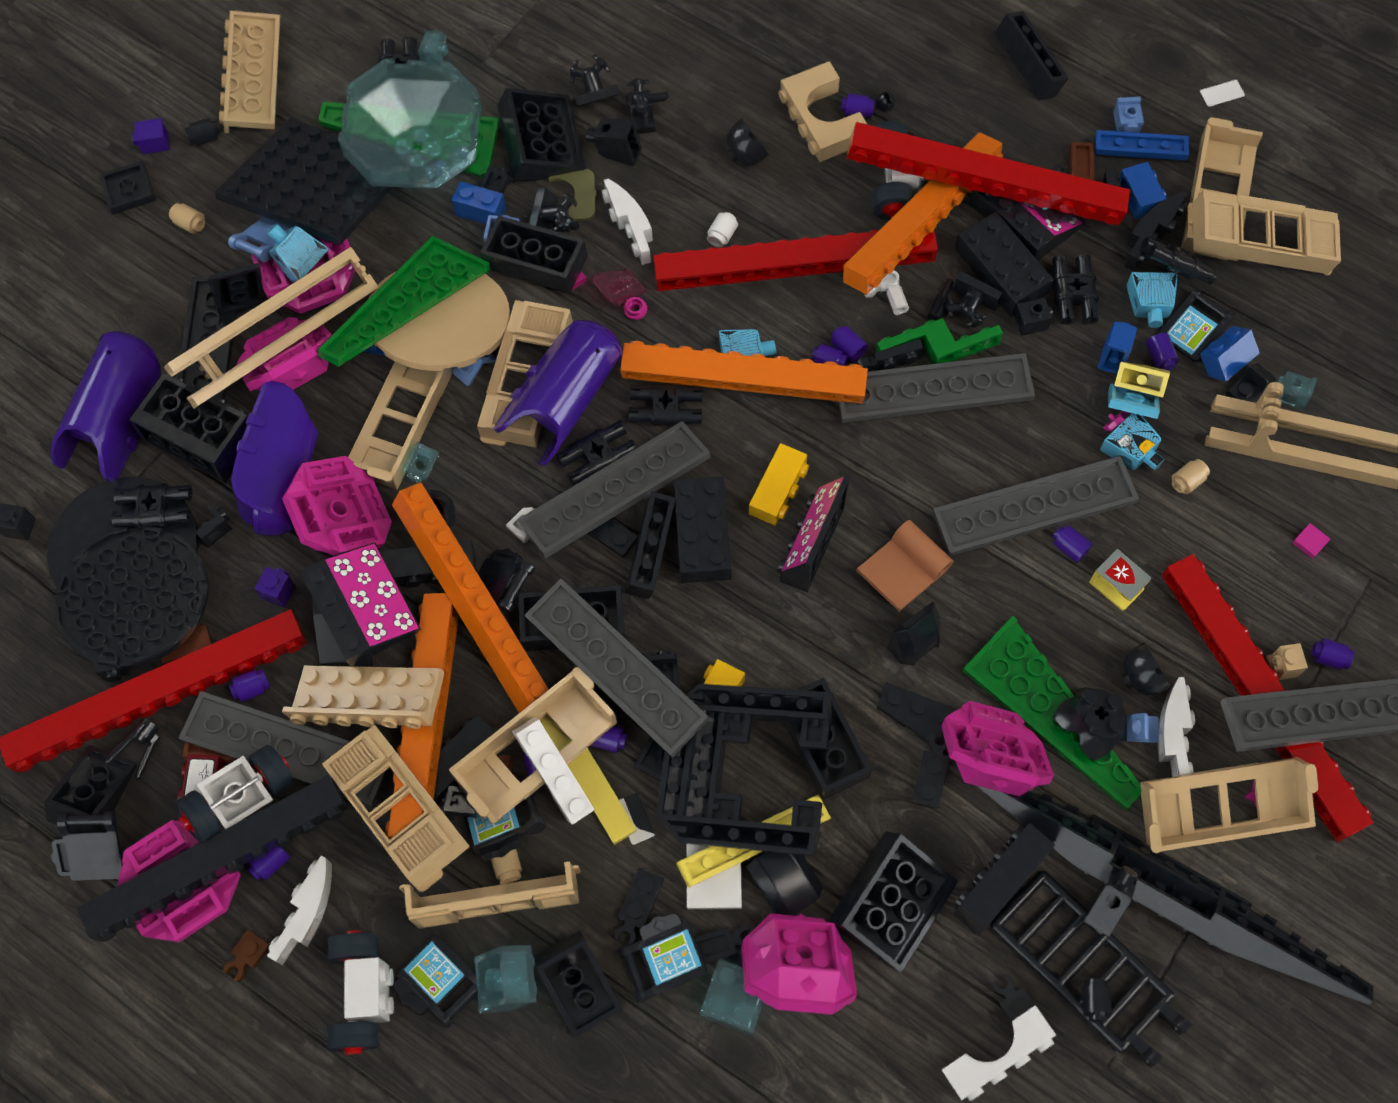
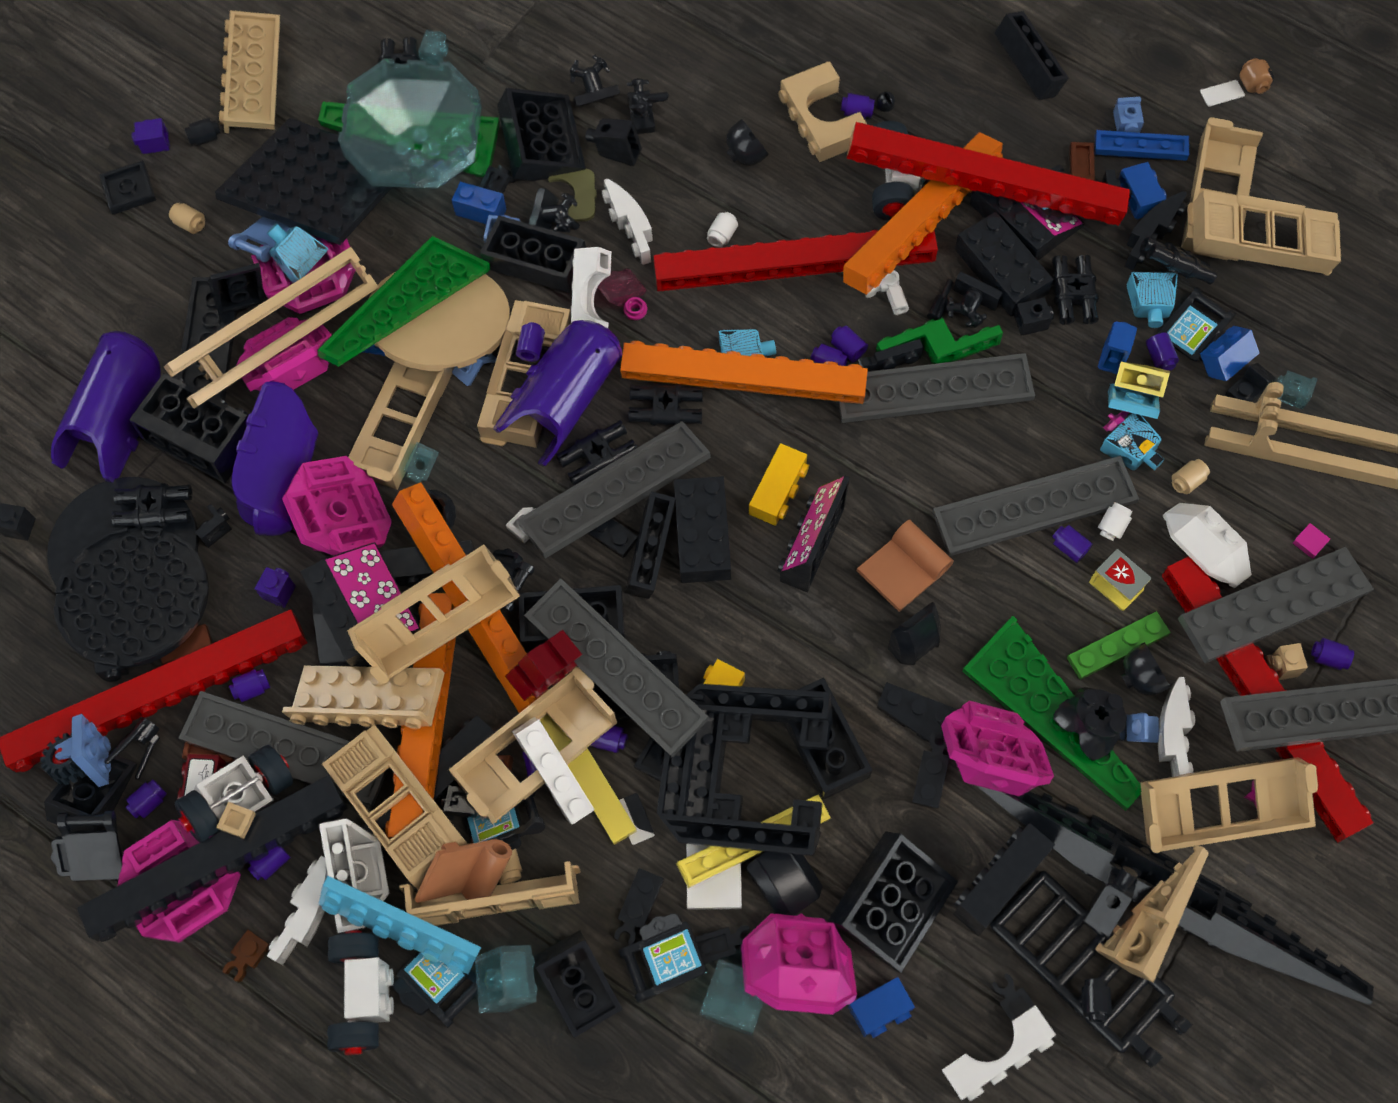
none -> medium blue plate [40,714,111,787]
none -> dark purple brick [126,779,167,819]
none -> tan plate [216,802,256,839]
none -> medium azure plate [318,876,481,974]
none -> white wedge [319,818,389,933]
none -> tan piece [347,545,520,684]
none -> nougat door [415,839,512,903]
none -> dark red brick [505,630,582,701]
none -> dark purple brick [516,322,545,362]
none -> white arch [571,247,611,328]
none -> blue brick [848,977,915,1038]
none -> bright green plate [1067,611,1171,680]
none -> tan wedge [1095,845,1209,982]
none -> white brick [1097,502,1133,541]
none -> white wedge [1163,503,1251,588]
none -> dark grey plate [1178,547,1374,663]
none -> medium nougat head [1240,58,1274,94]

